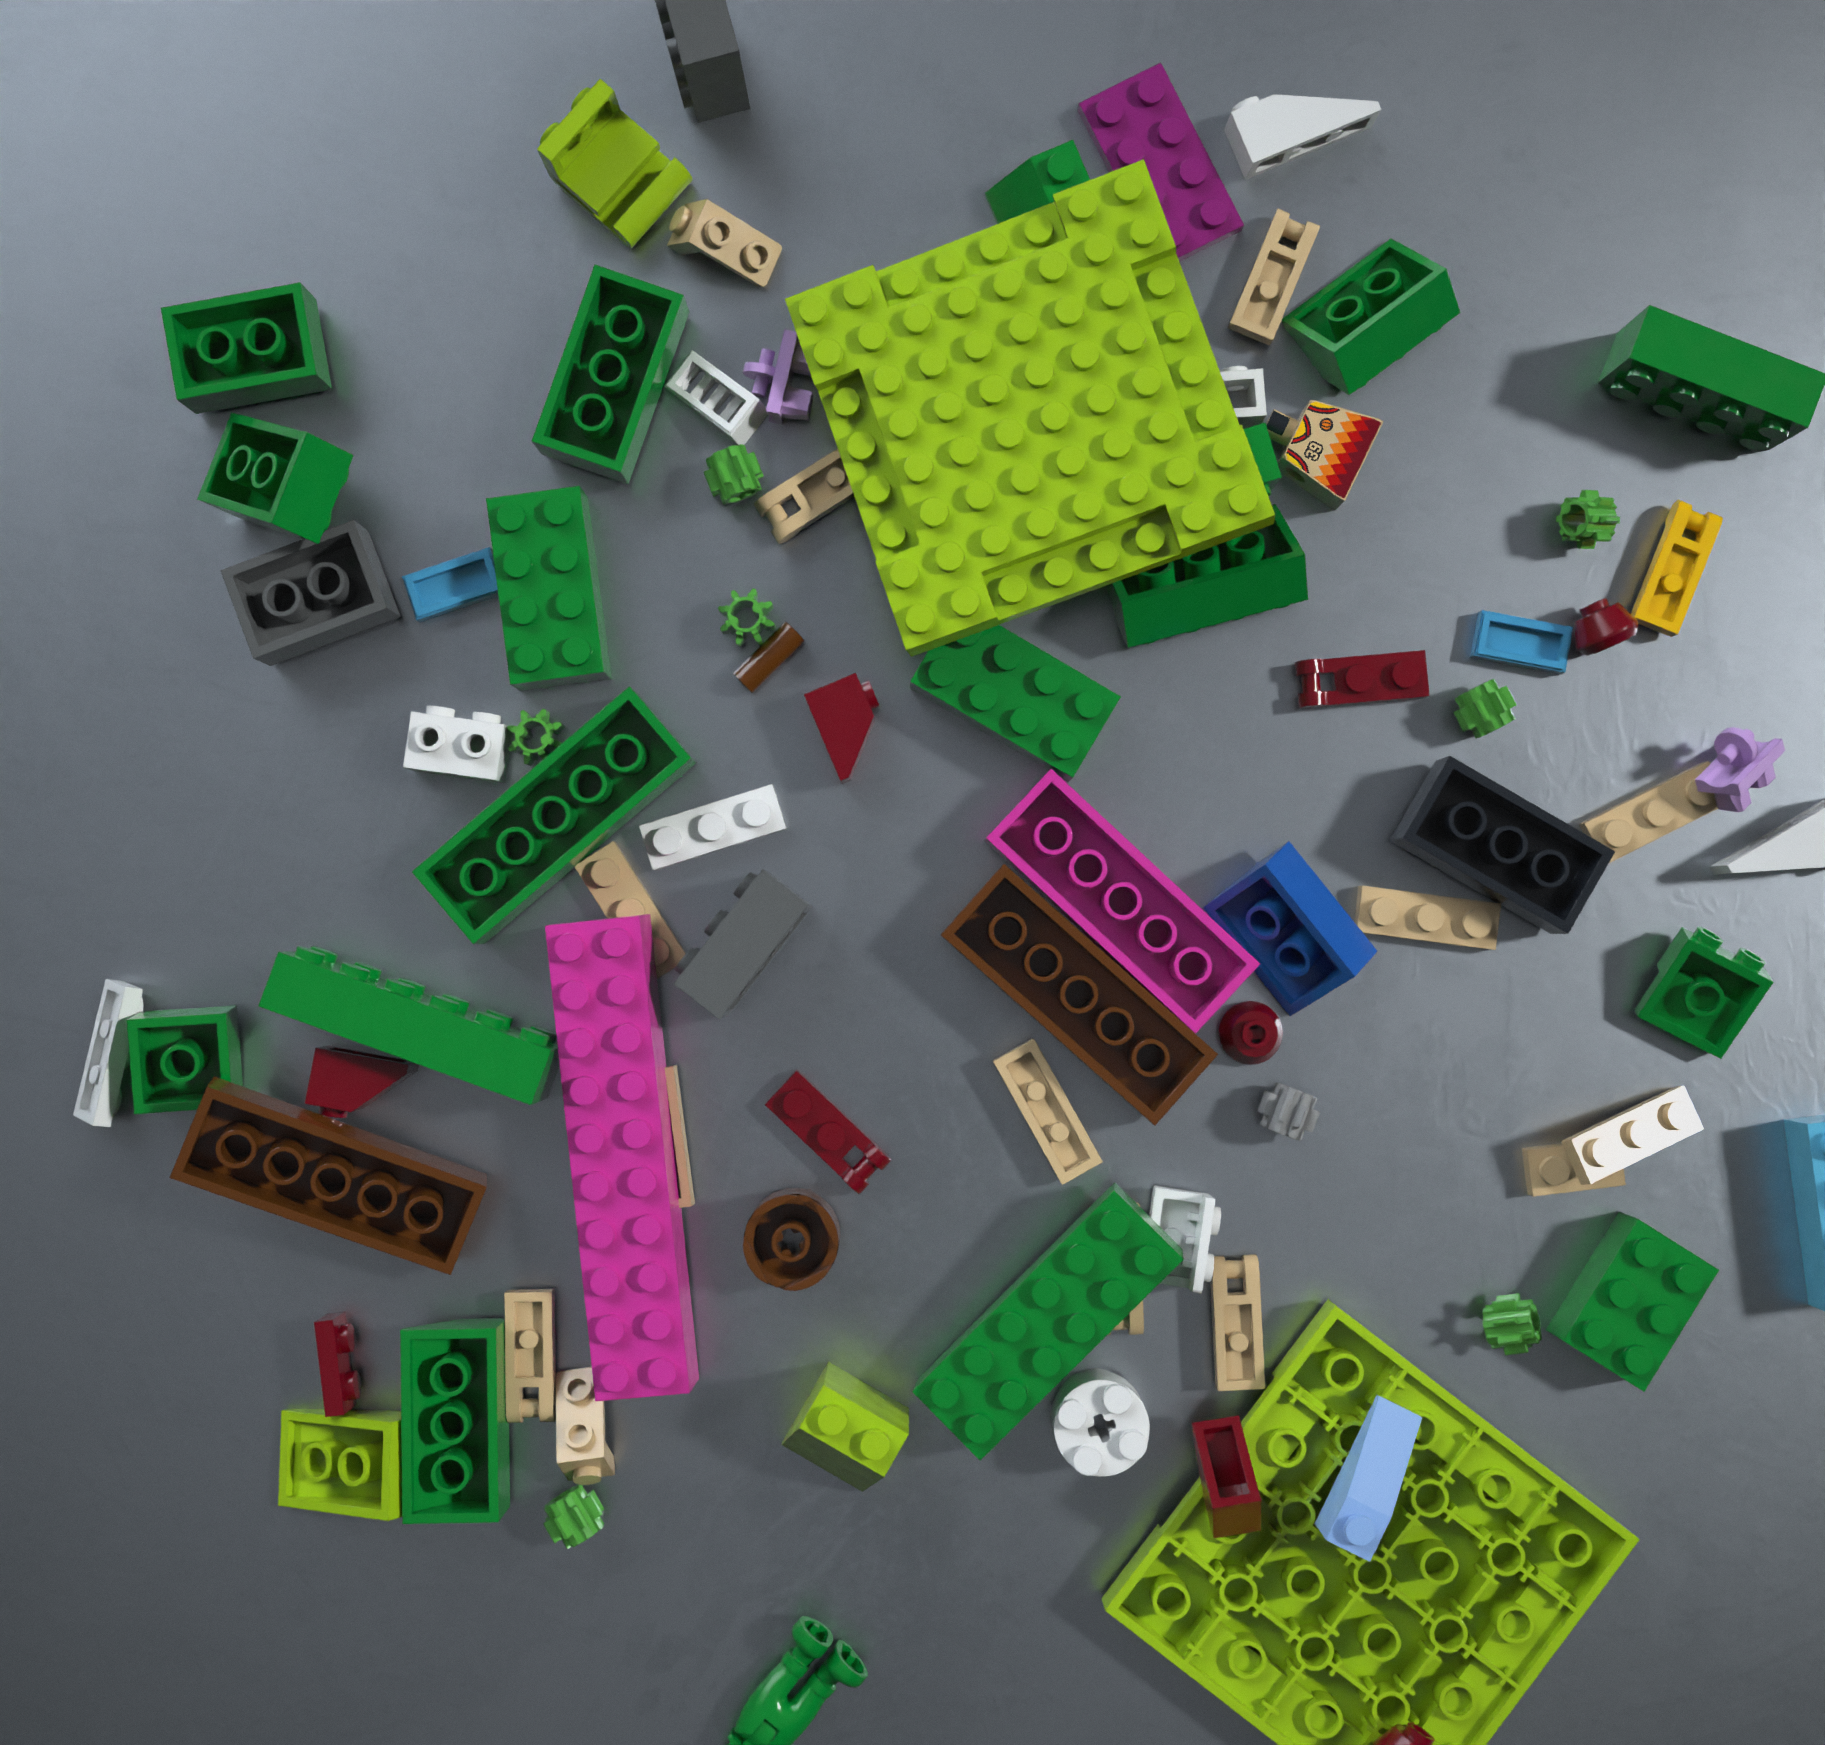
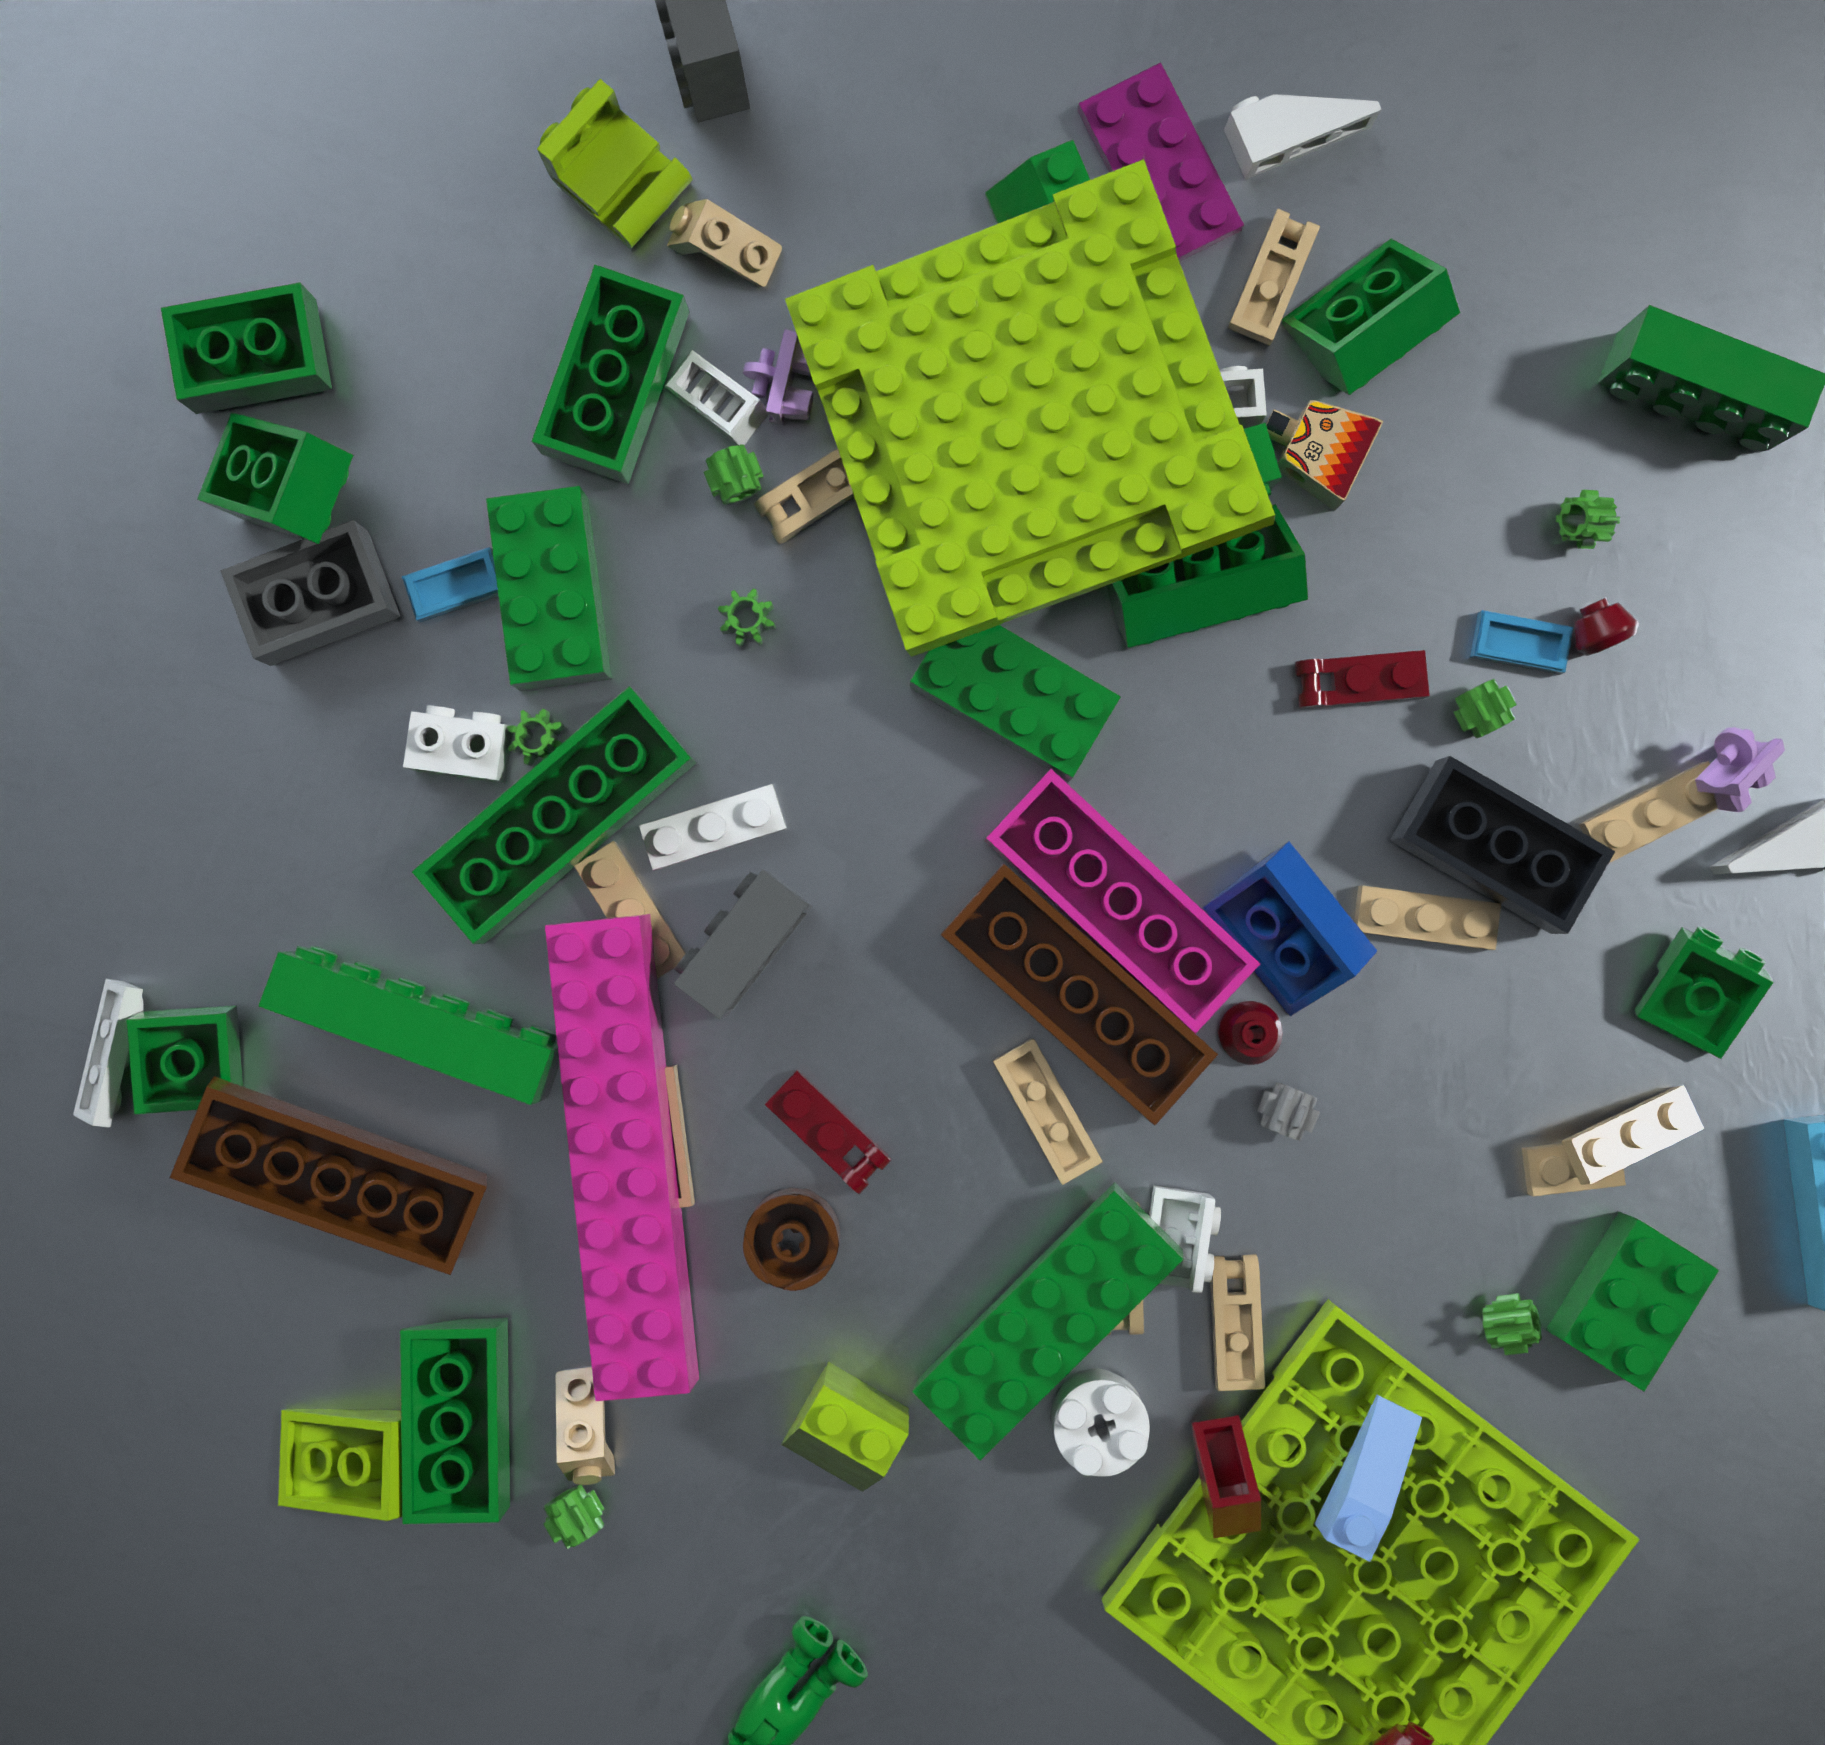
dark red slope [305,1045,419,1118] -> none
dark red plate [314,1311,361,1417] -> none
tan plate [504,1289,556,1423] -> none
reddish brown axle [733,621,805,693] -> none
dark red slope [804,673,879,784] -> none
yellow plate [1631,500,1723,637] -> none

